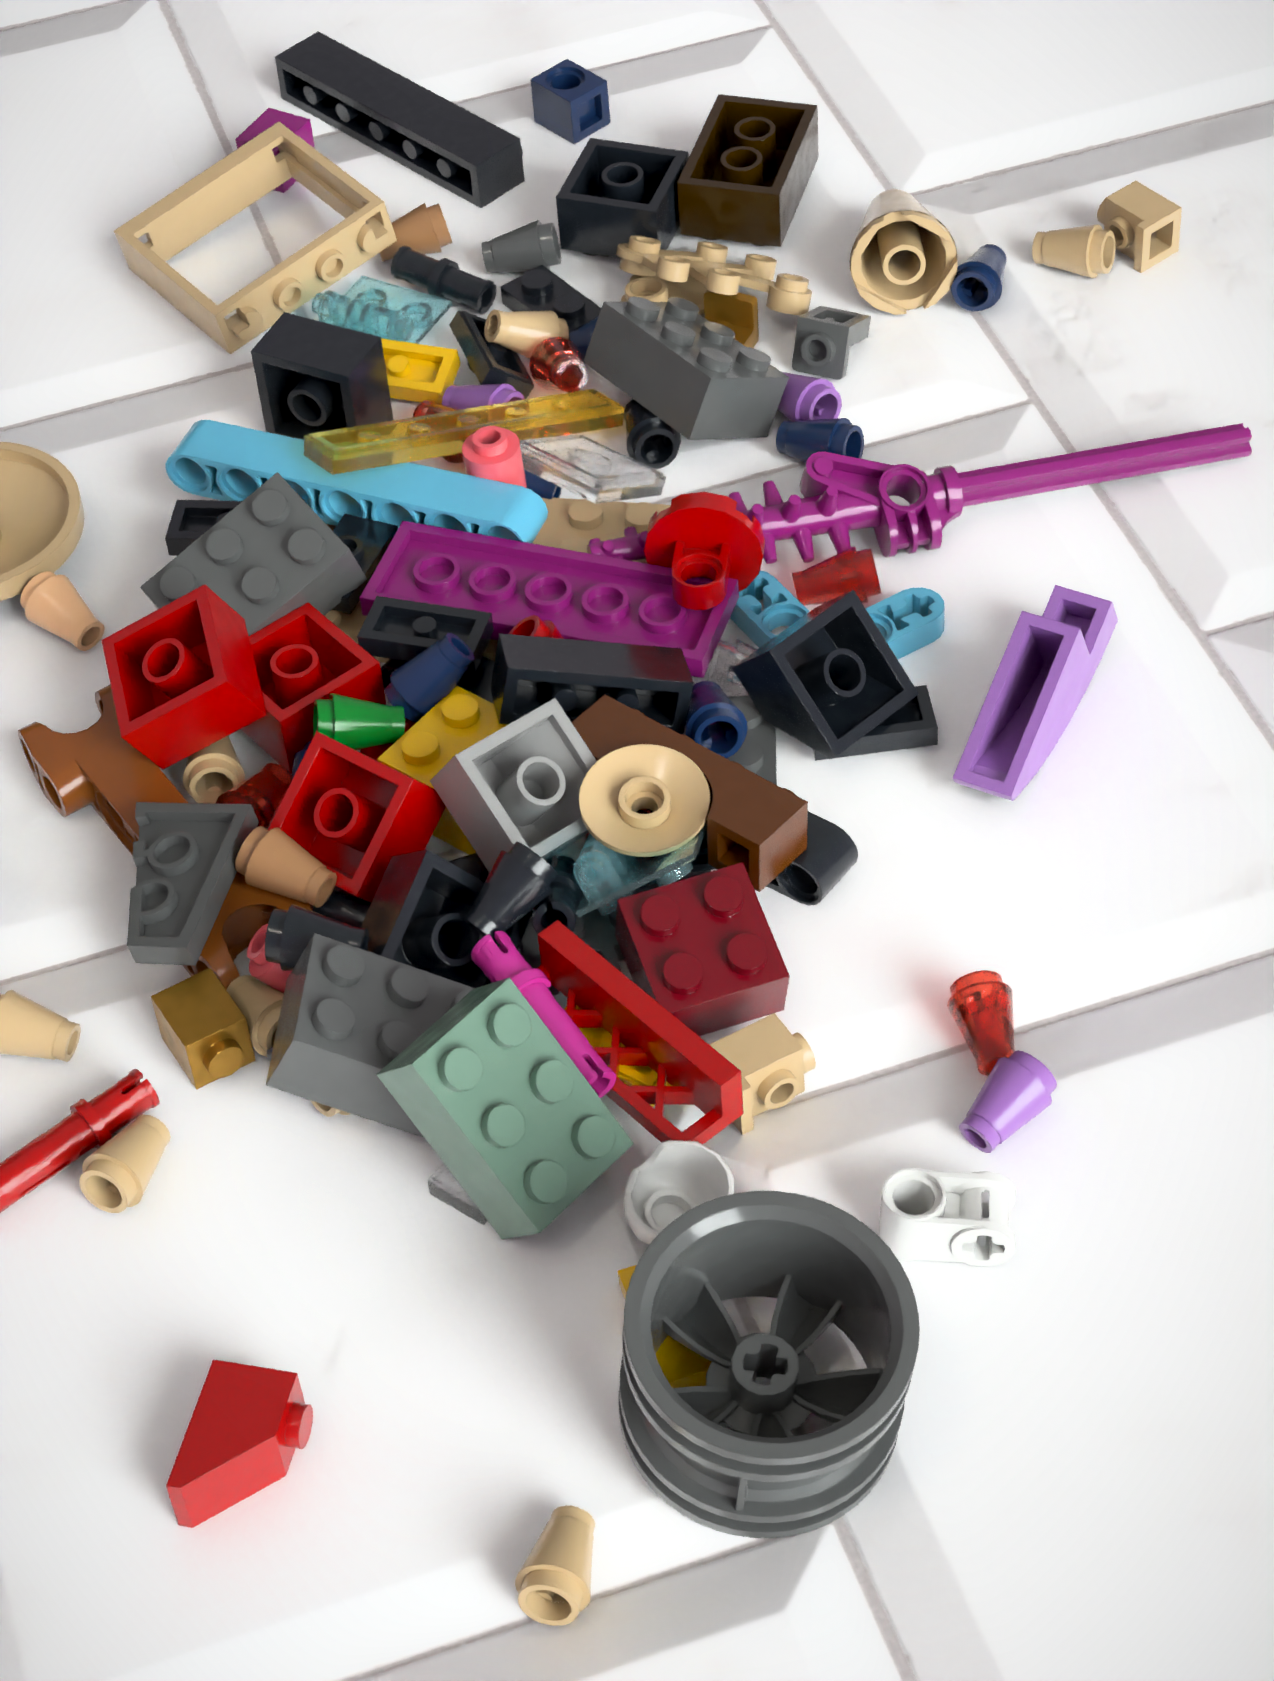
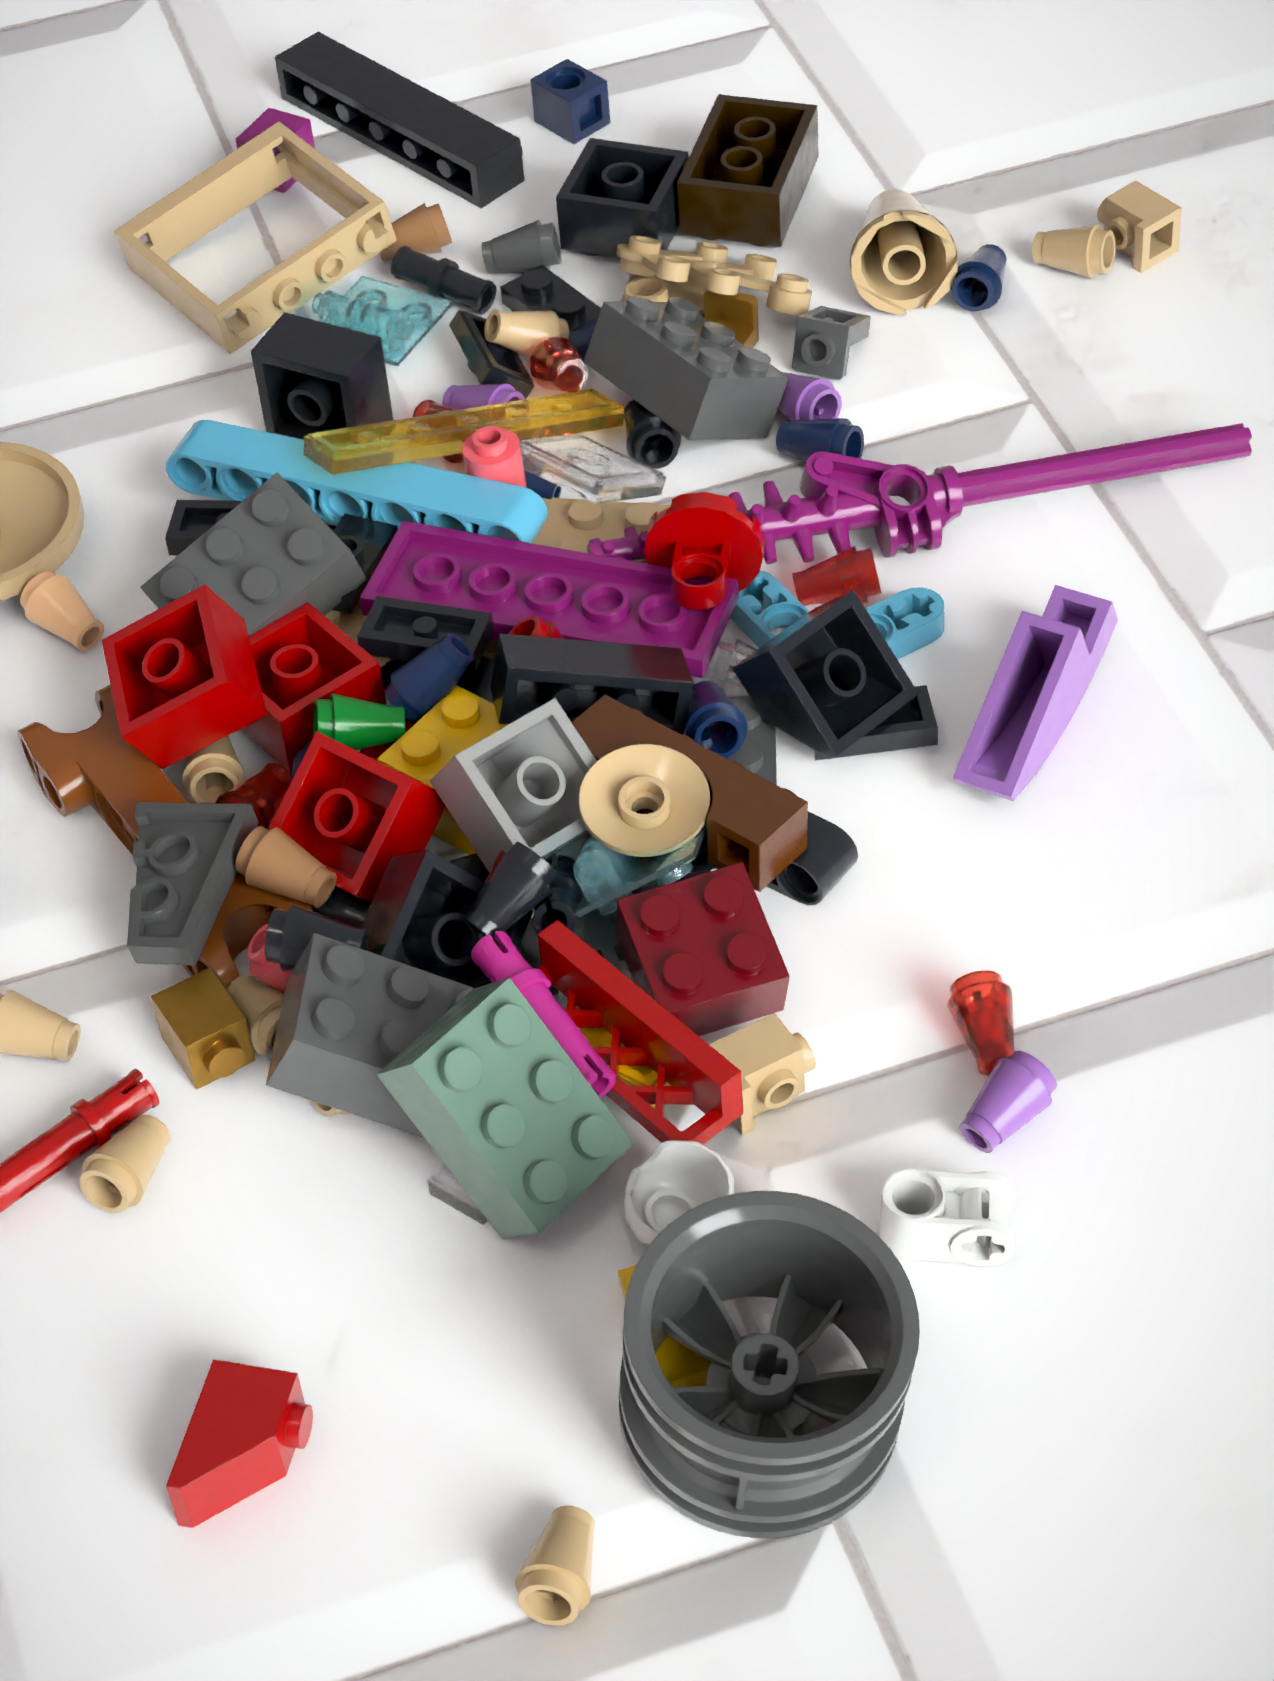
yellow plate [381,338,461,406] -> none

